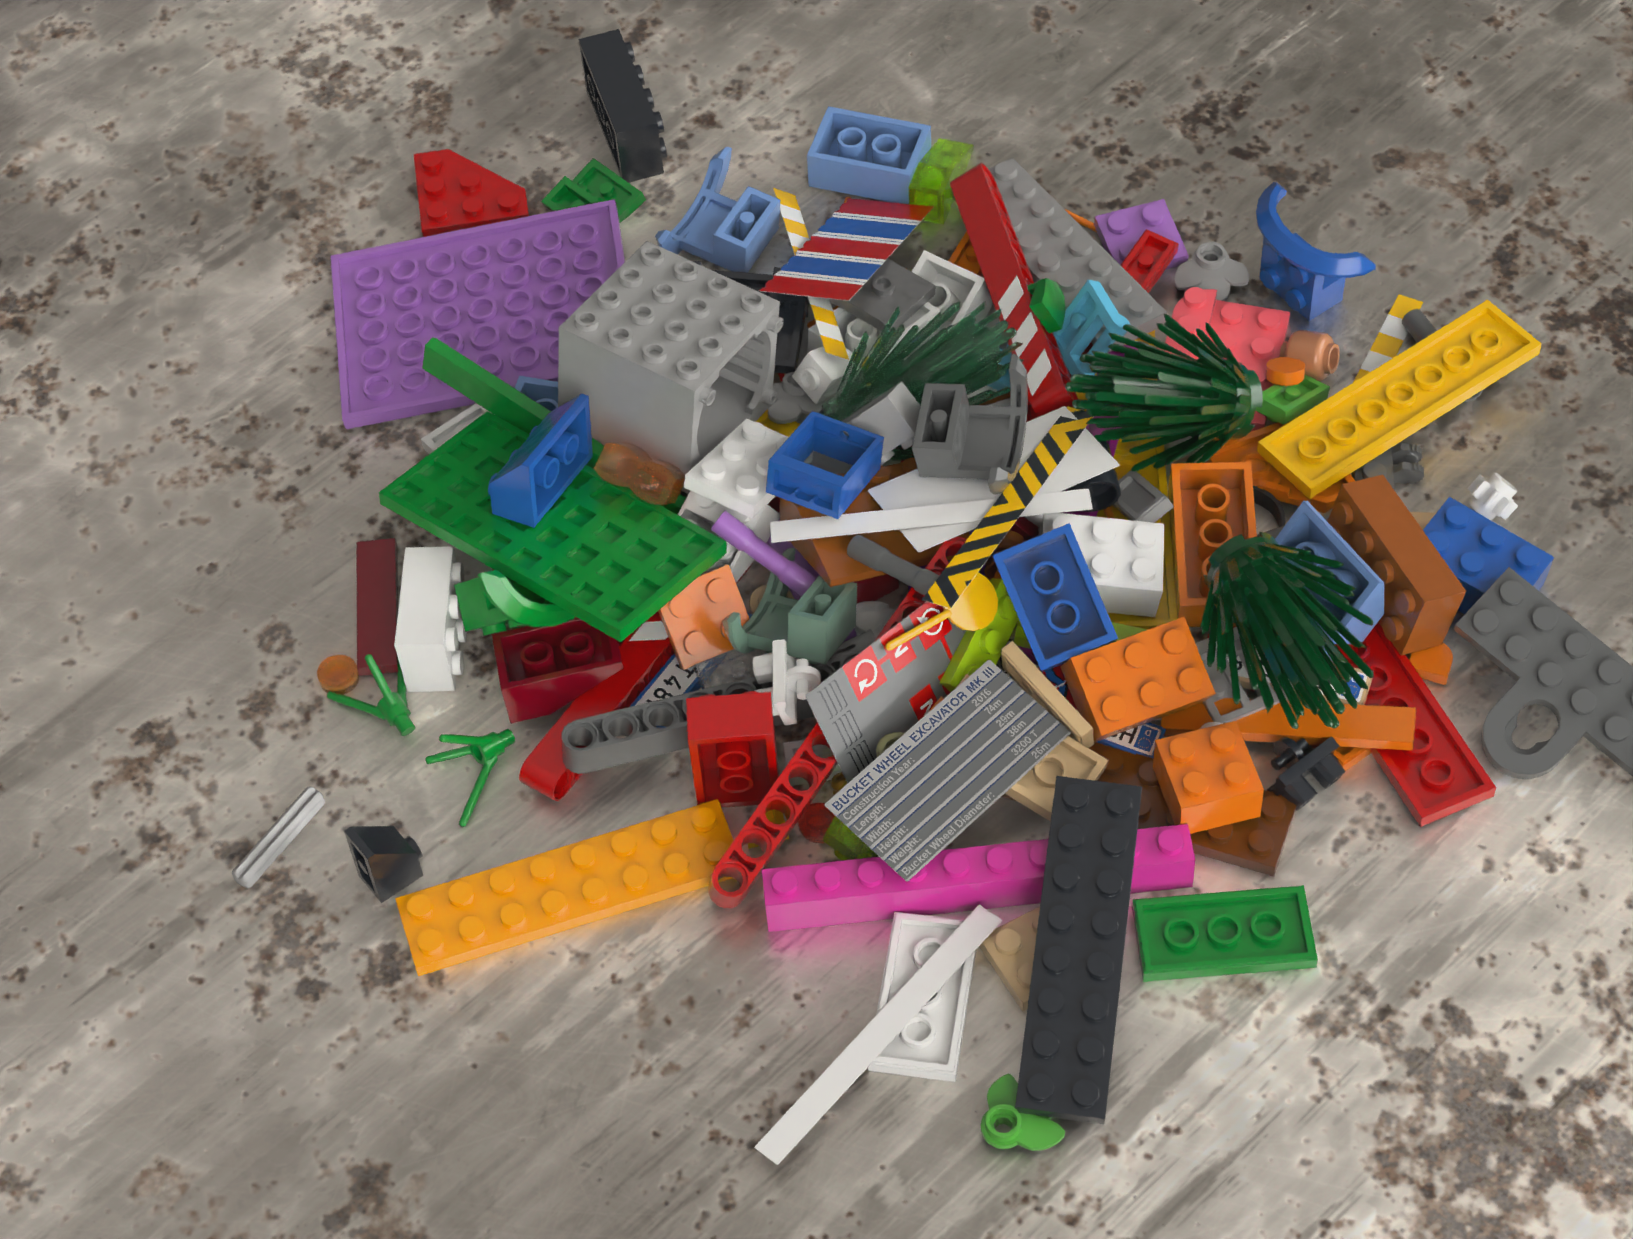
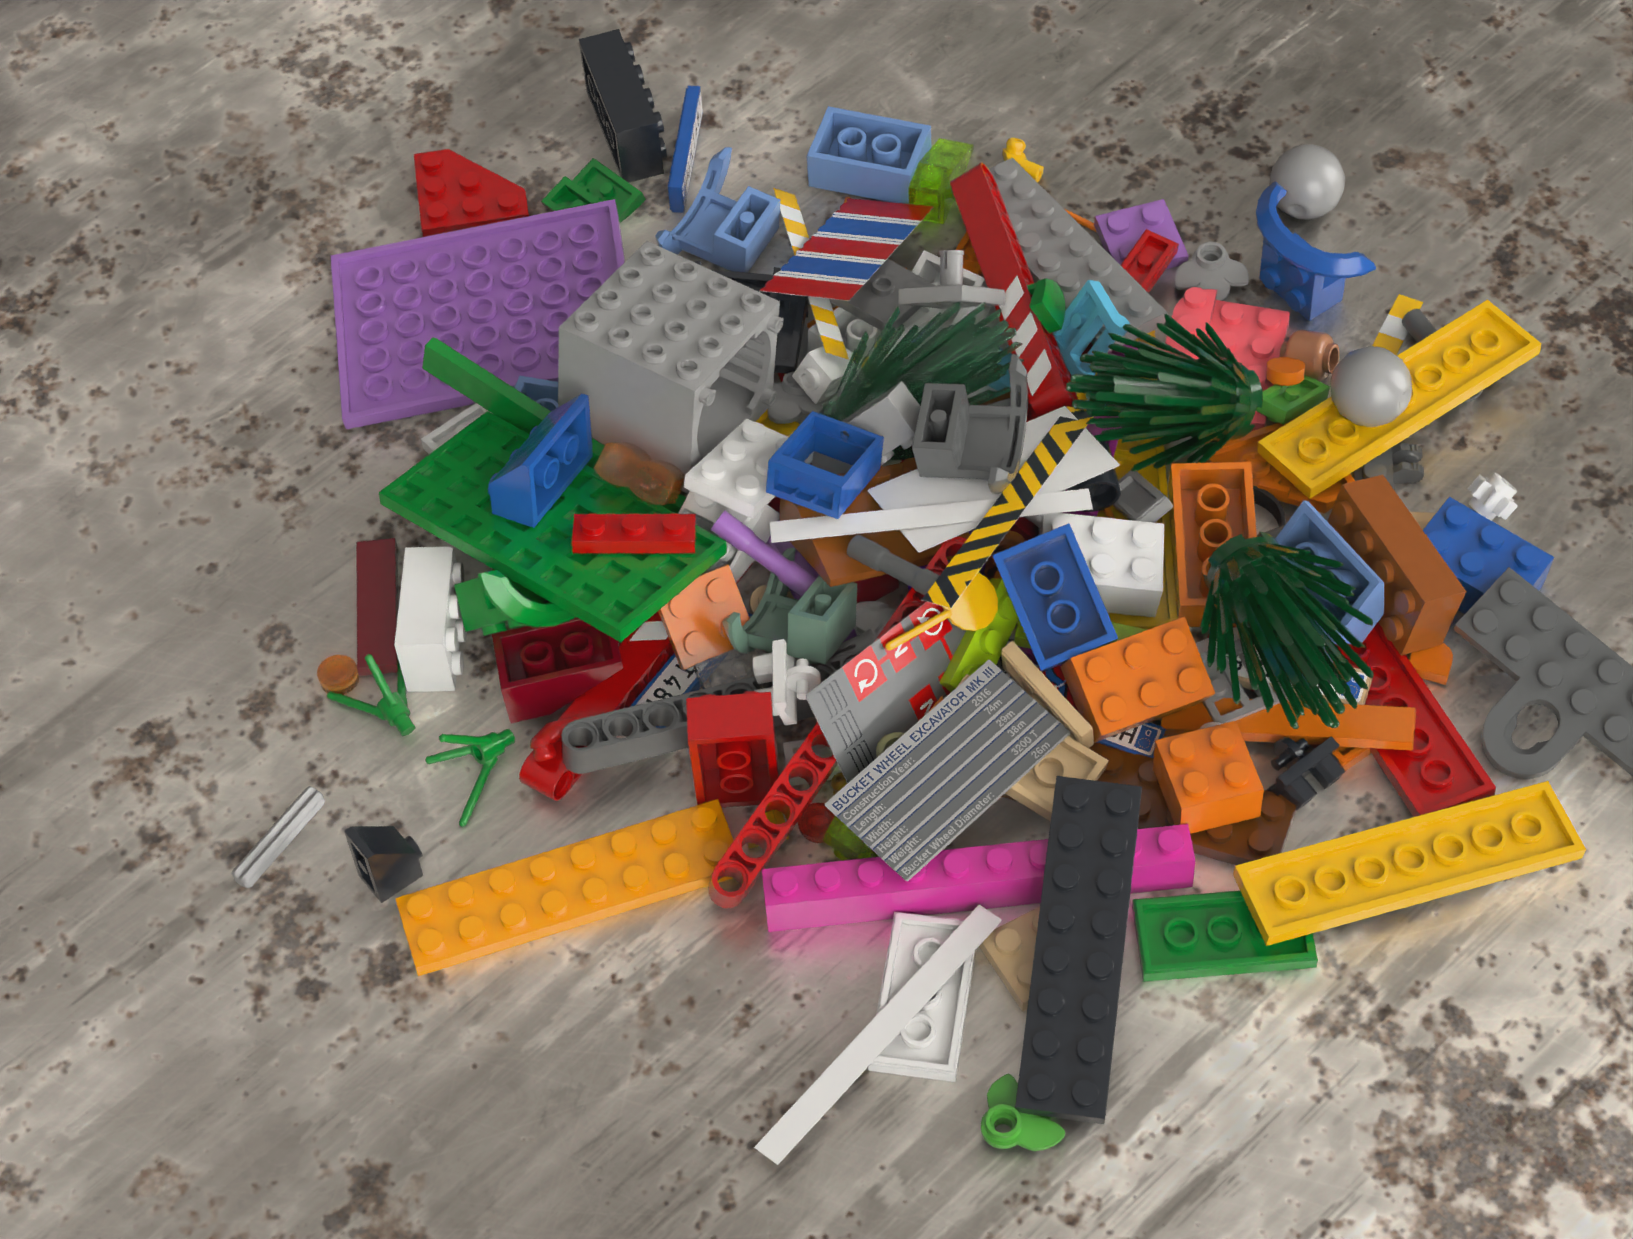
none -> red arm [530,715,580,762]
none -> red plate [572,513,696,553]
none -> blue tile [667,86,703,213]
none -> light grey tile [898,250,1005,309]
none -> yellow arm [1002,137,1044,183]
none -> yellow plate [1233,781,1586,946]
none -> light grey piece [1269,144,1345,220]
none -> light grey piece [1330,346,1412,428]

